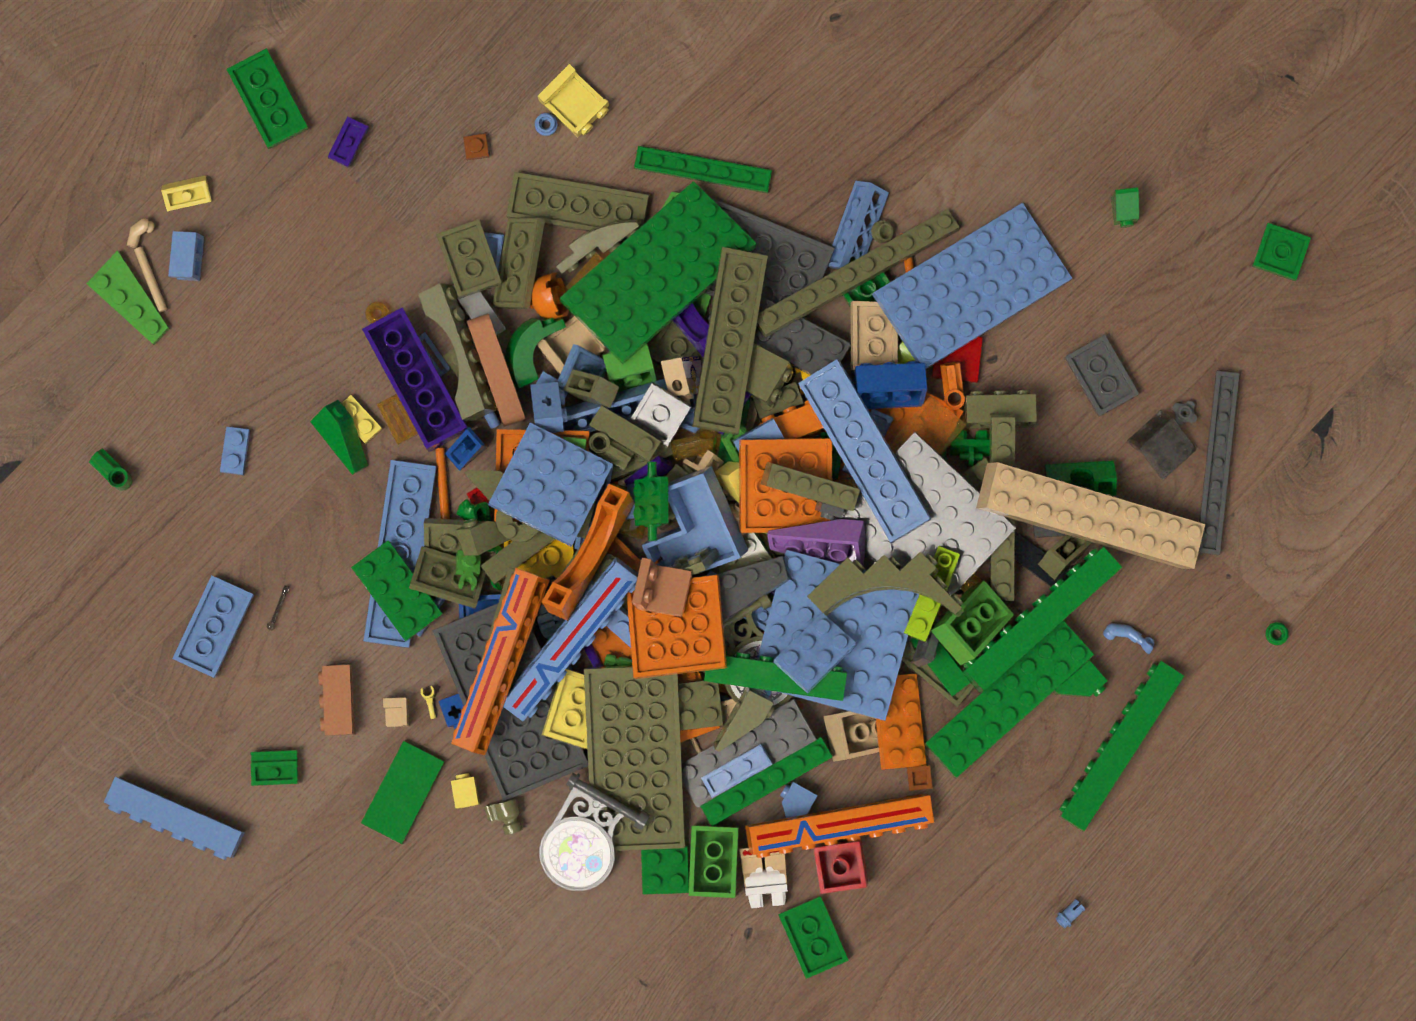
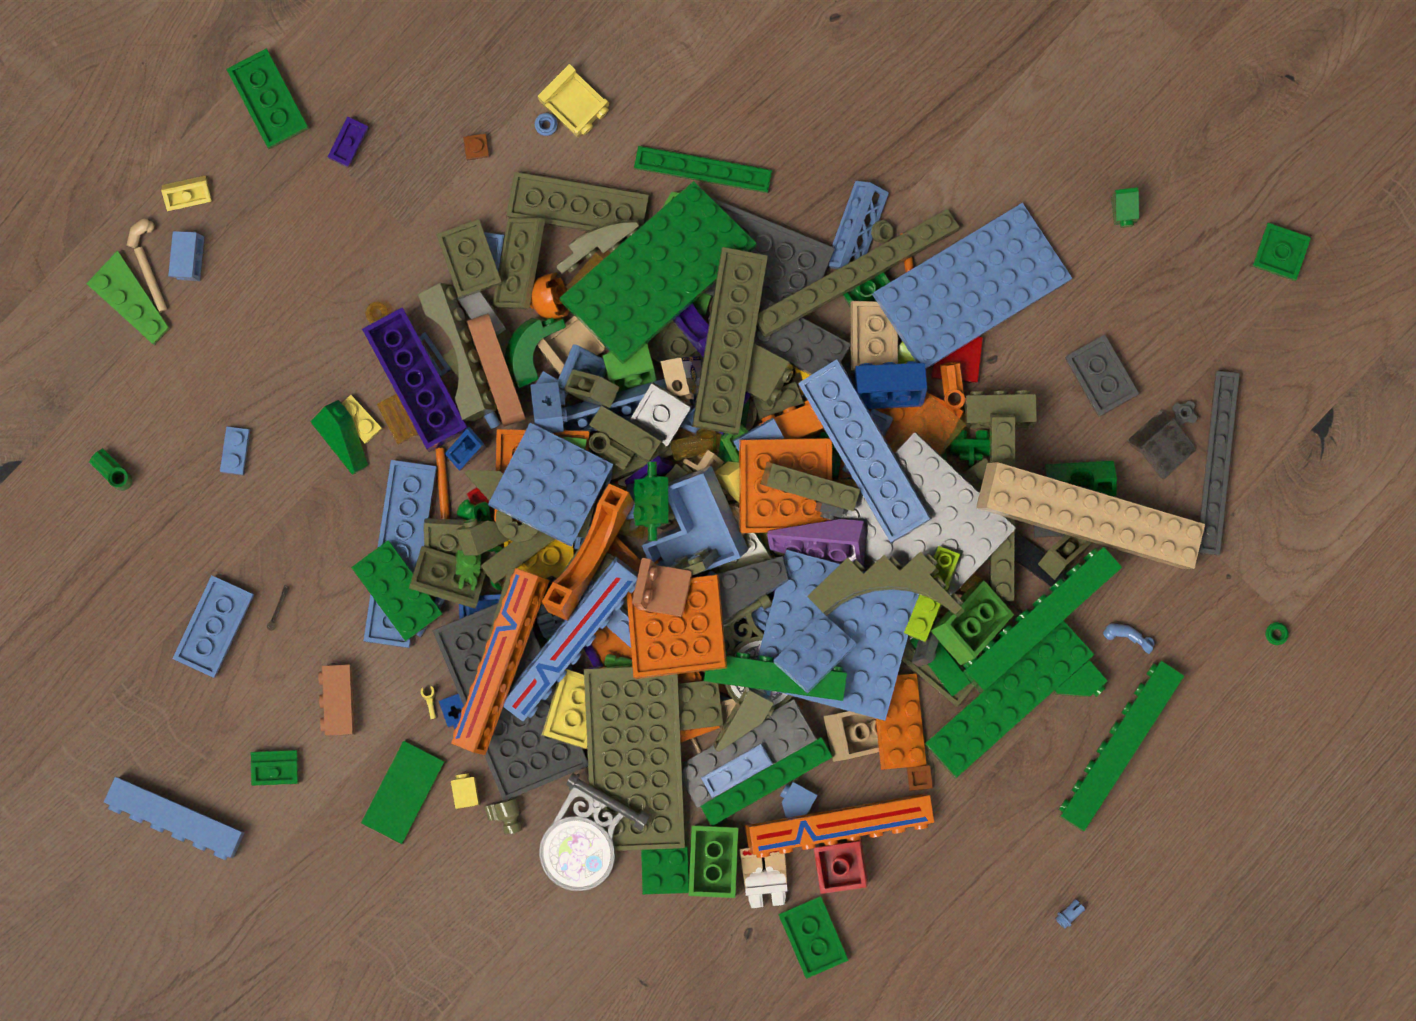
tan panel [383,697,409,727] -> none

